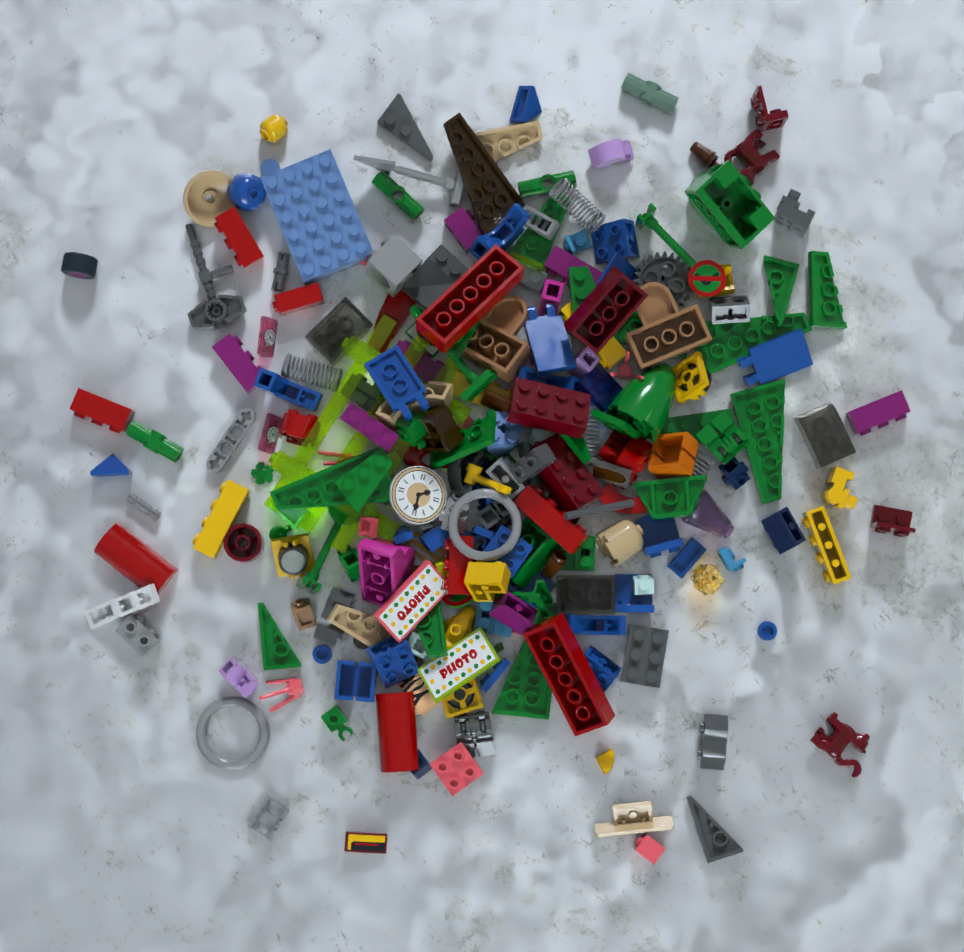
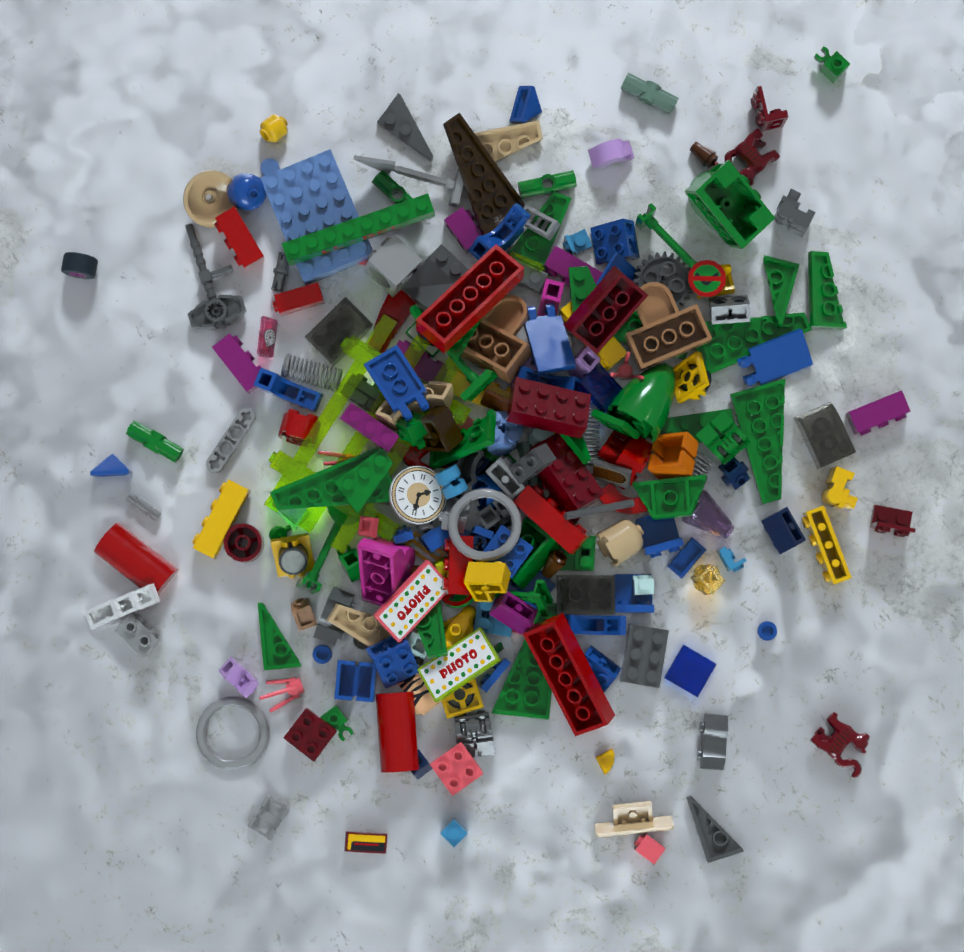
red brick [70,388,135,434] -> none
green plant [250,462,274,485] -> none
clear pink slope [257,413,283,454] -> none
yellow brick [464,463,512,495] -> none
light grey piece [549,178,606,233] -> none
none -> green brick [282,193,435,266]
none -> dark red bracket [283,708,337,762]
none -> dark azure wheel [434,464,468,500]
none -> dark azure brick [440,818,468,847]
none -> clear blue tile [664,644,717,697]
none -> green brick [814,46,850,83]

